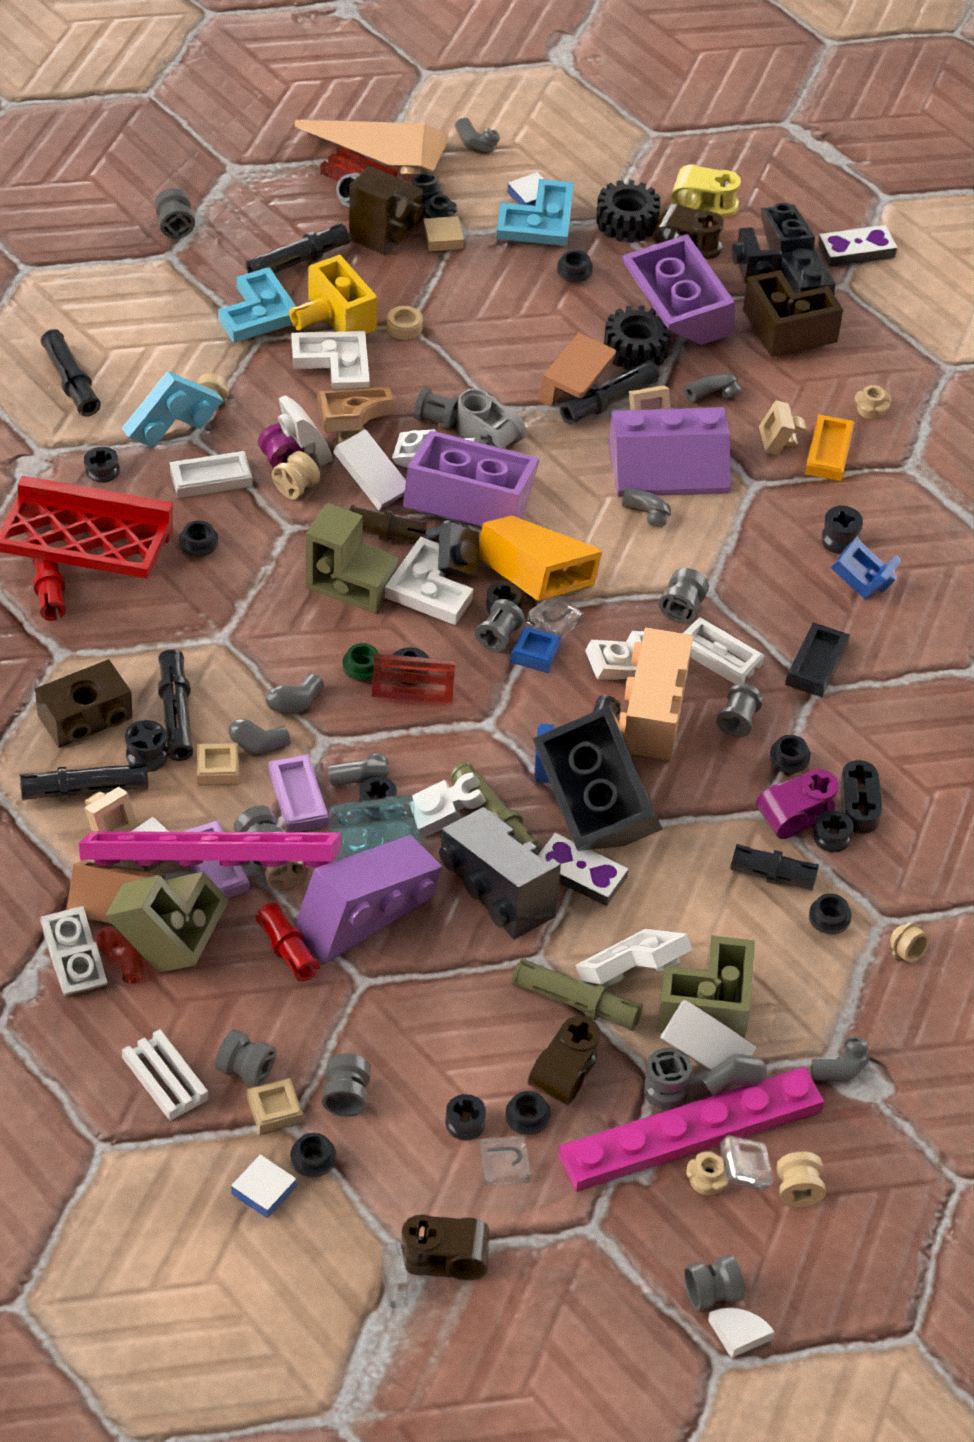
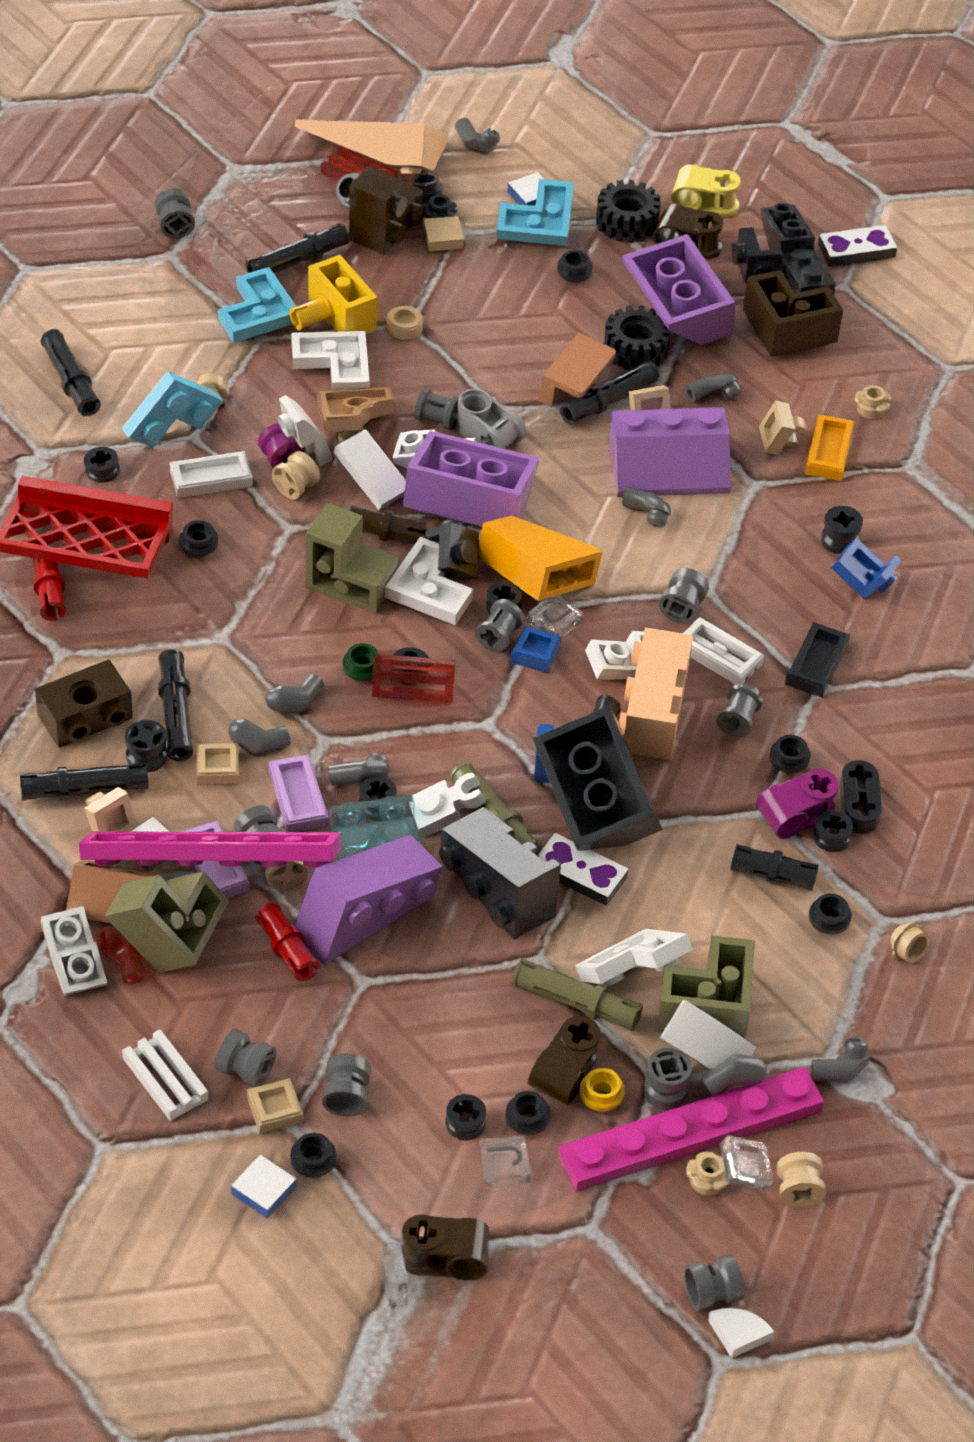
none -> yellow plate [580,1068,625,1112]

